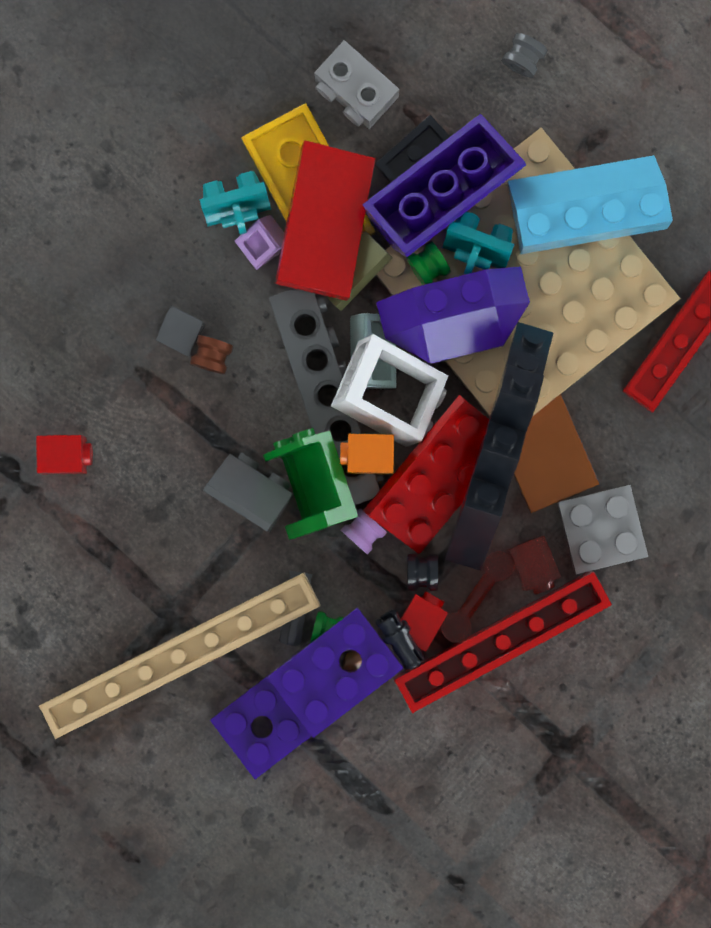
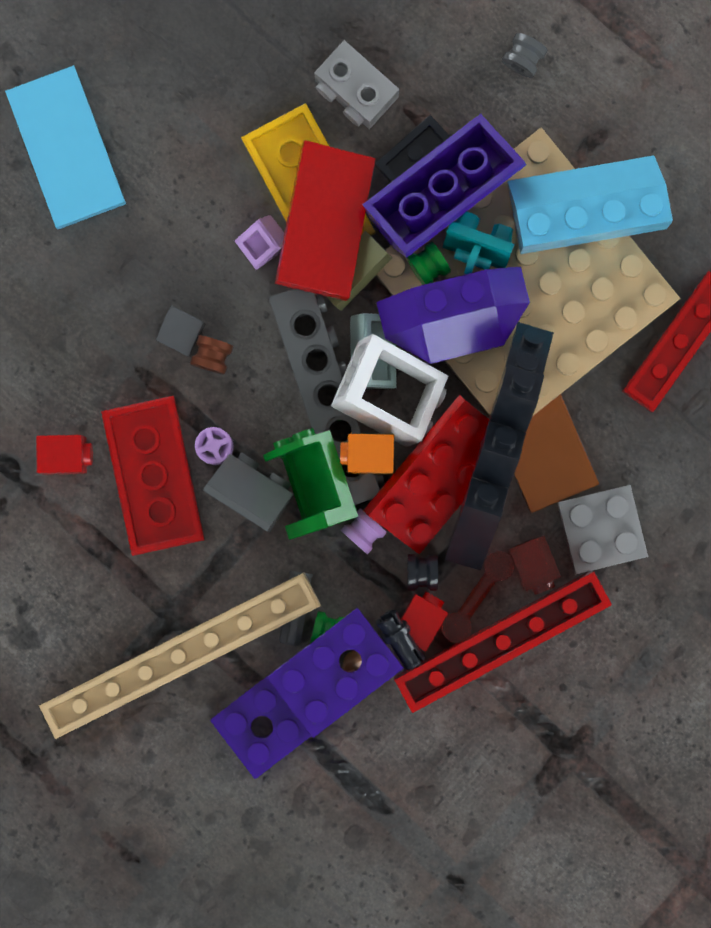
teal hips [199,171,271,235] -> none
none -> medium azure tile [5,65,126,229]
none -> red tile [101,396,205,556]
none -> lavender wheel [195,427,234,465]

